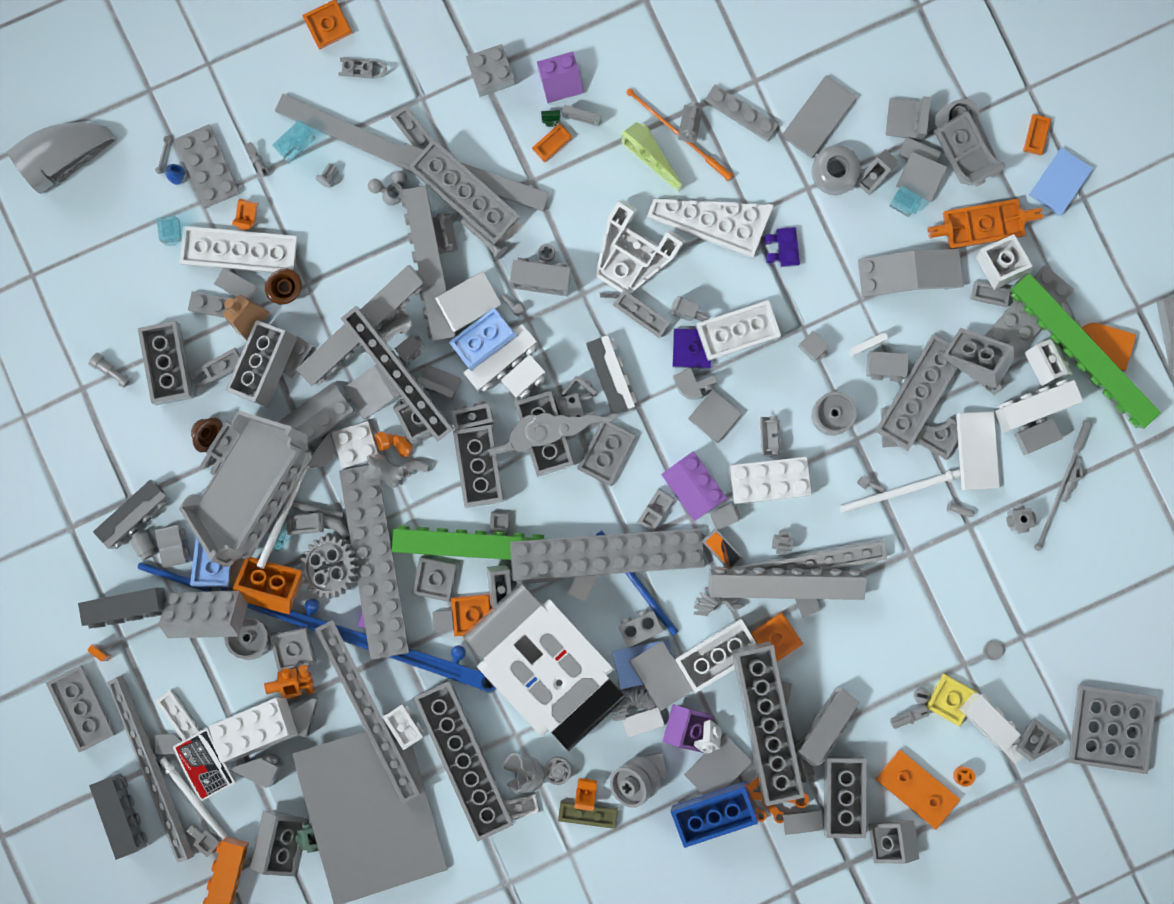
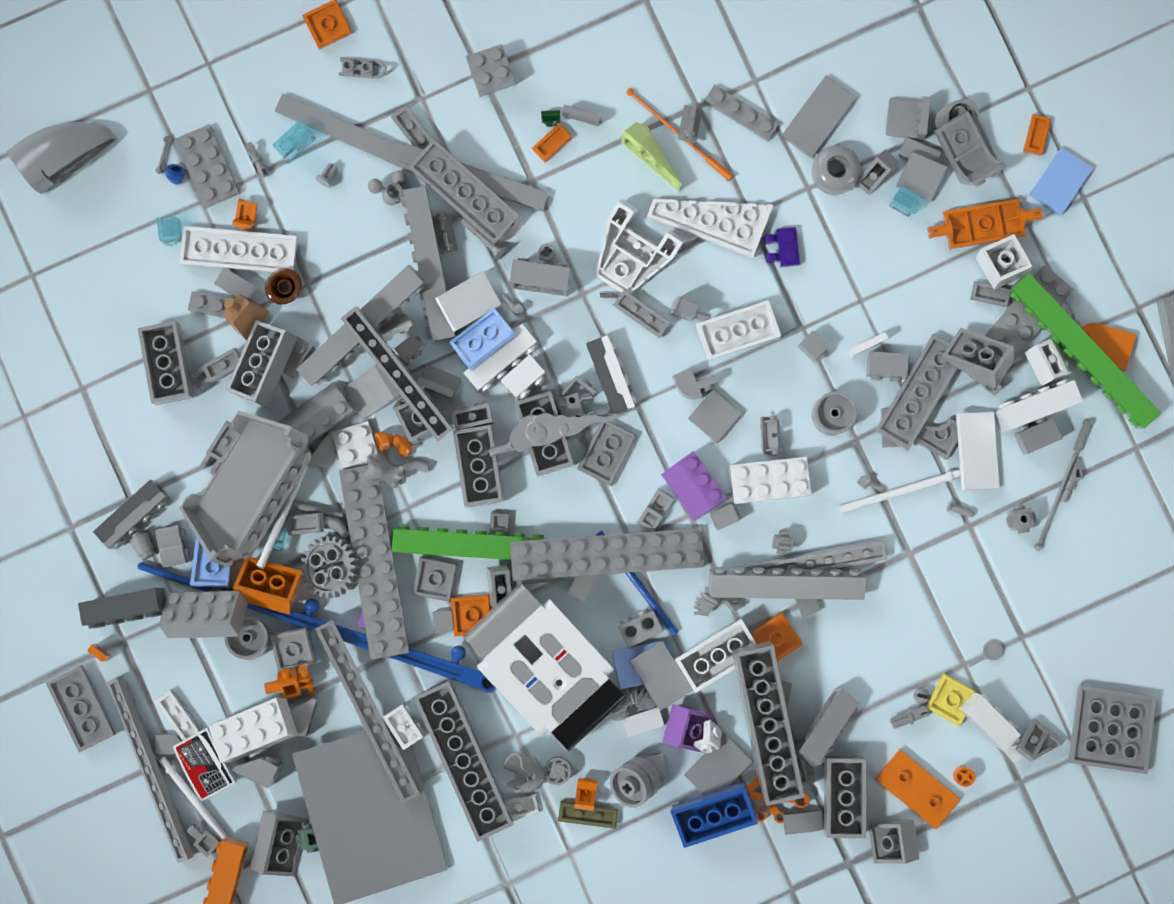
light grey piece [88,352,131,388] -> none
dark grey brick [89,773,148,860] -> none
reddish brown hat [191,418,223,453] -> none
medium lavender slope [537,52,584,103] -> none
dark purple plate [672,329,711,369] -> none
slope [702,528,743,569] -> none
light grey windscreen [858,249,964,298] -> none

